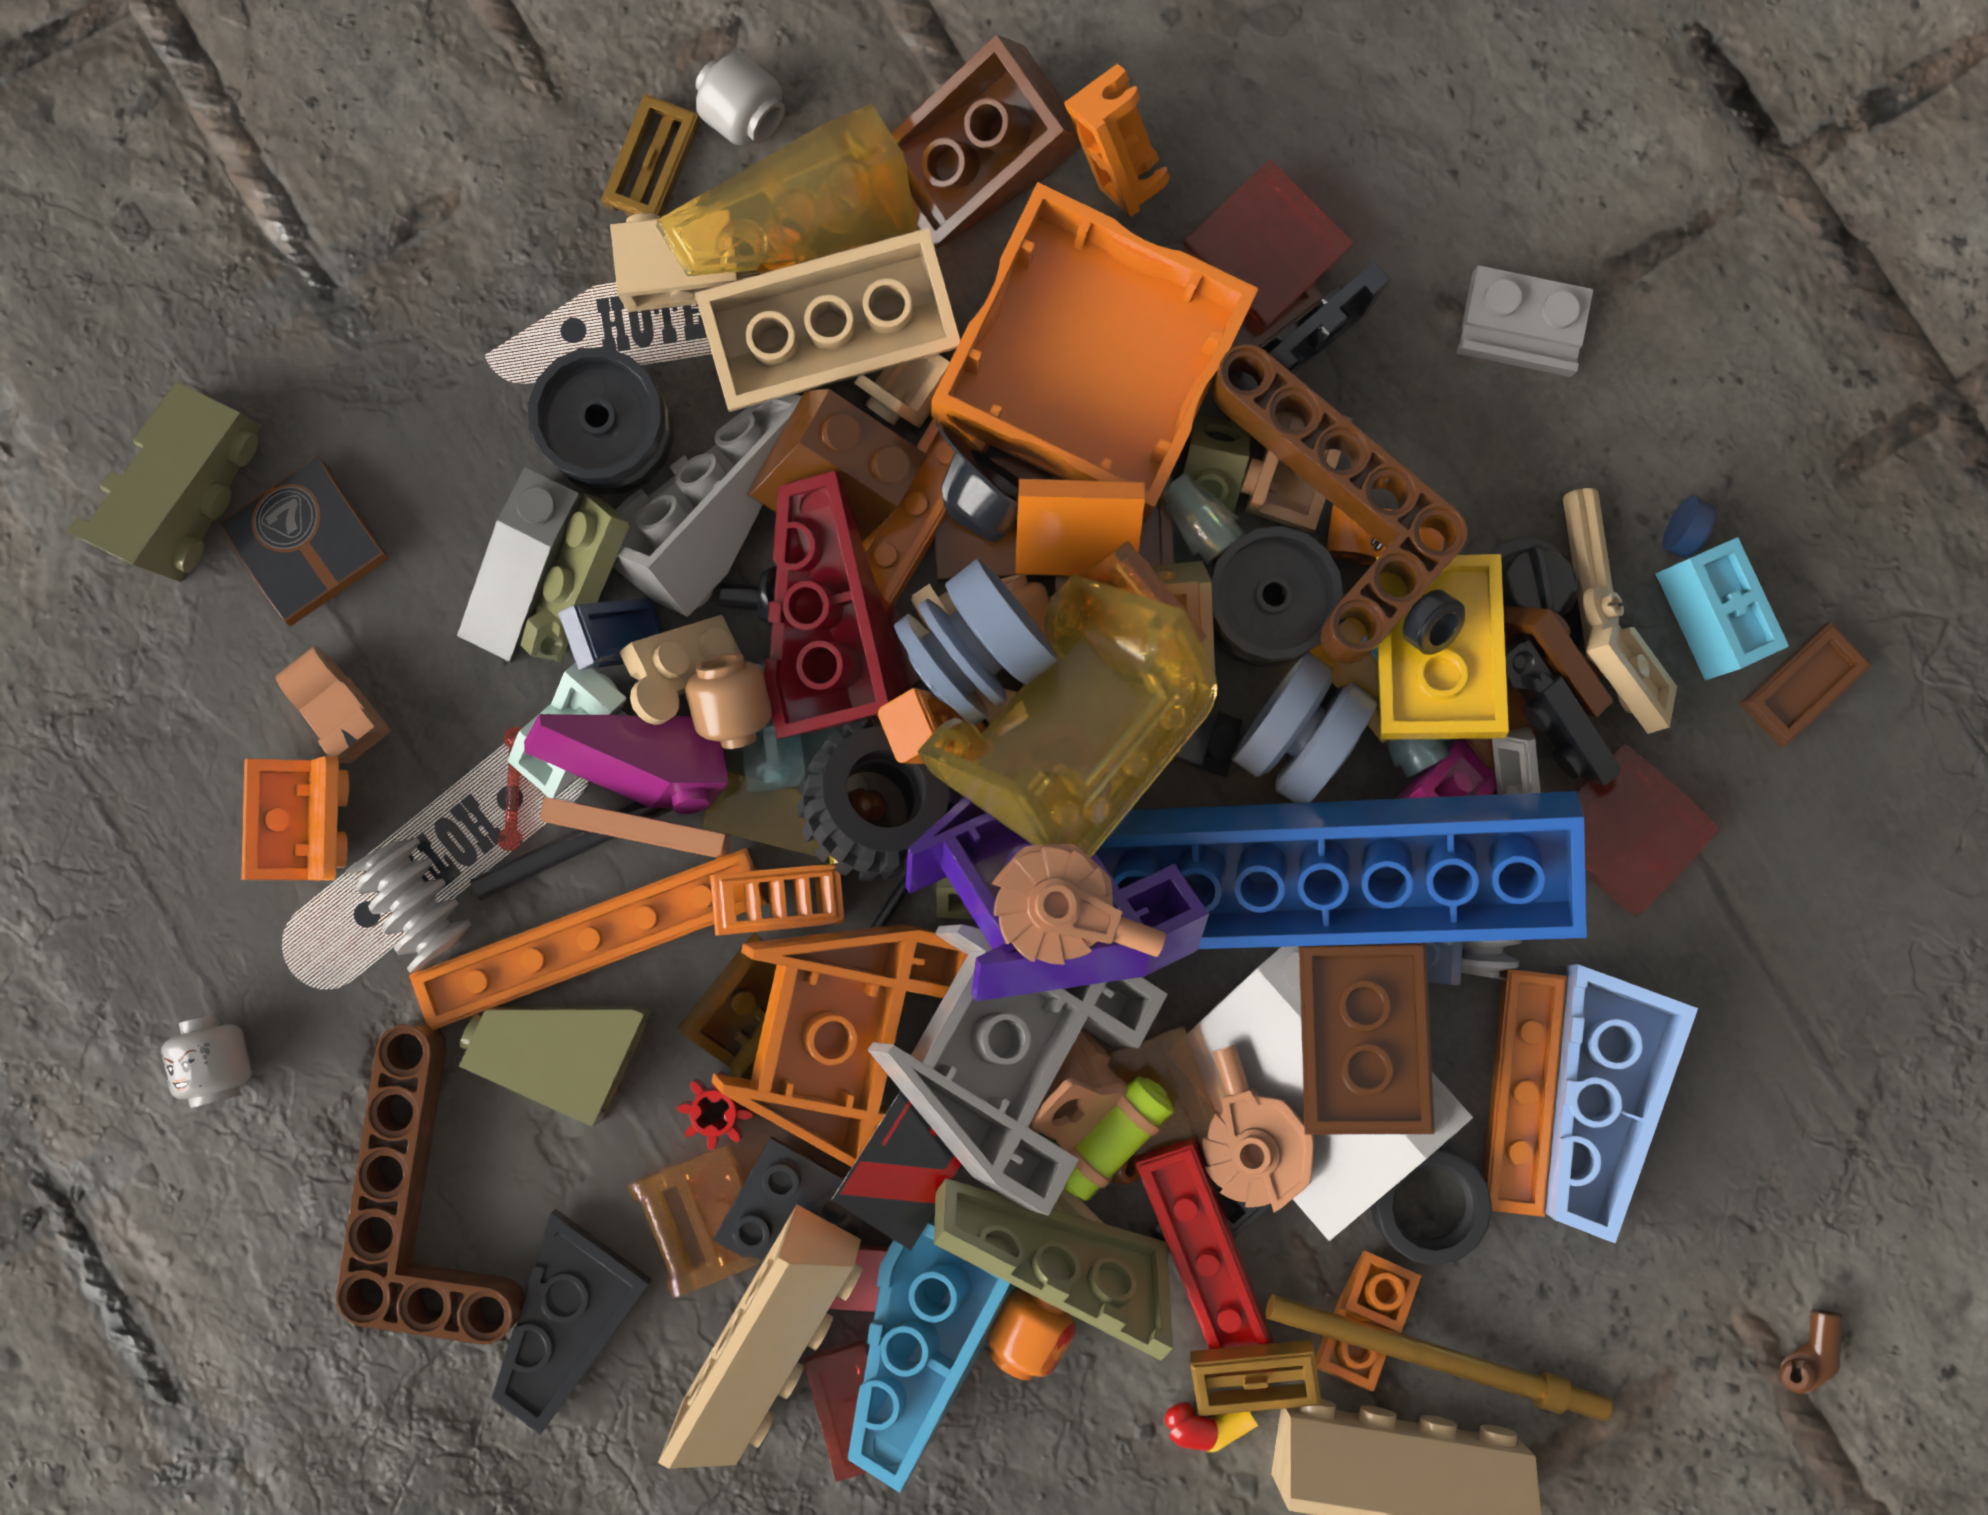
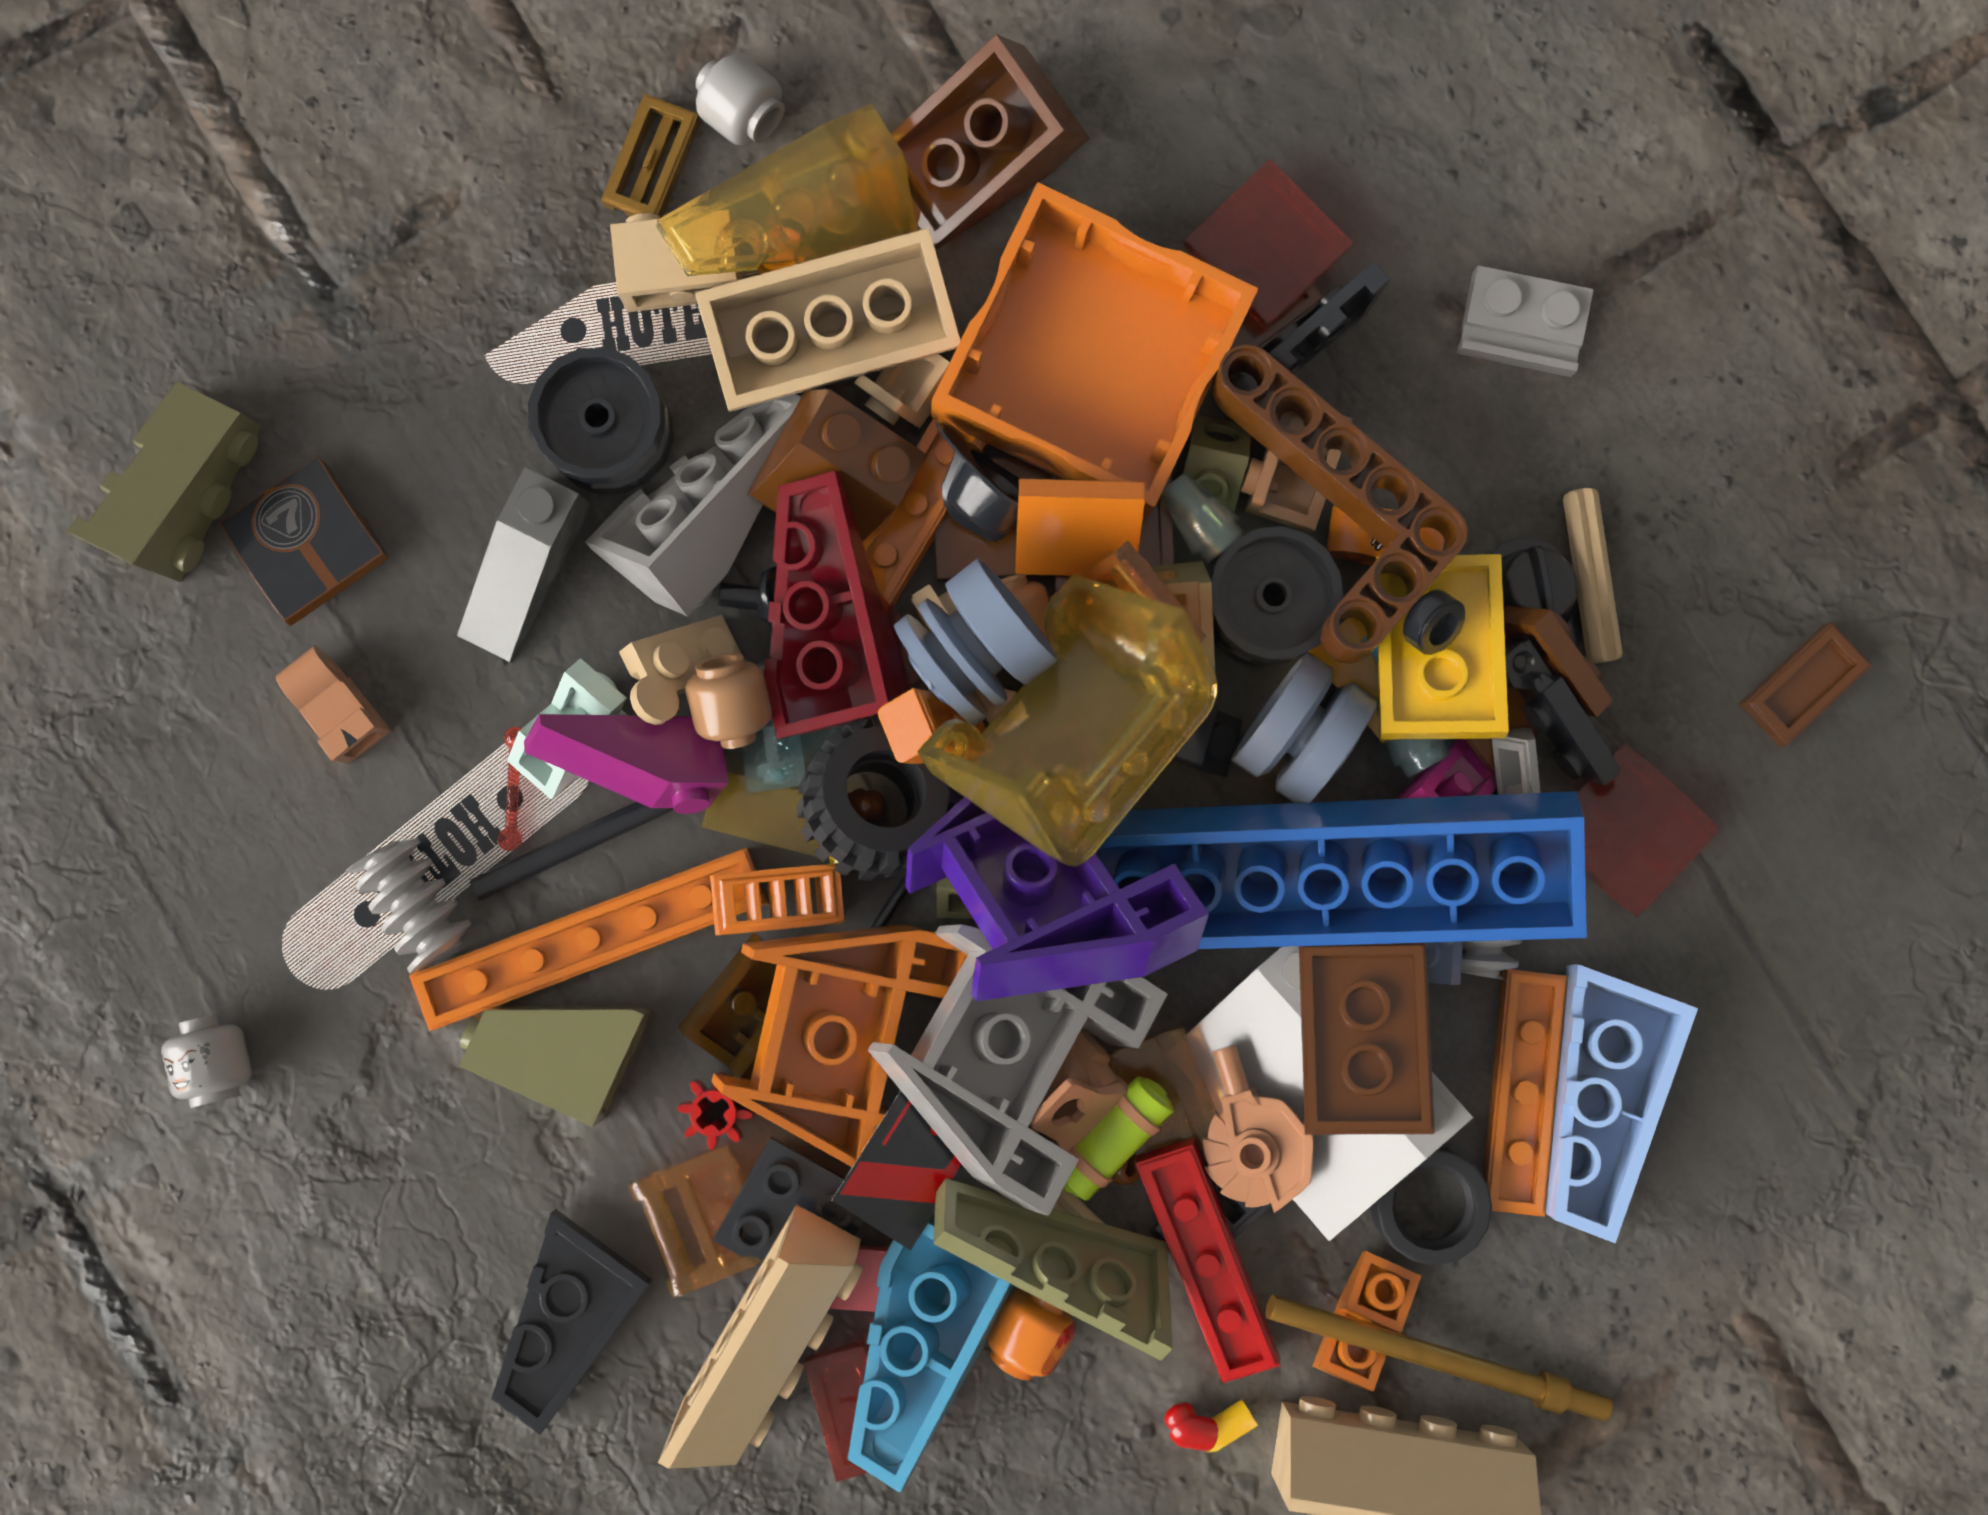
orange bracket [241,756,349,881] -> none
reddish brown beam [336,1021,526,1344] -> none
olive hinge [521,494,630,662] -> none
nougat tile [539,797,732,858] -> none
dark blue tile [558,598,663,670] -> none
nougat piece [991,844,1166,965] -> none
orange hinge [1064,63,1170,217] -> none
pearl gold tile [1190,1340,1321,1416] -> none
tan hinge [1583,585,1677,734] -> none
medium azure hinge [1656,537,1789,681] -> none
dark blue tile [1662,495,1717,558] -> none
reddish brown arm [1780,1310,1843,1394] -> none

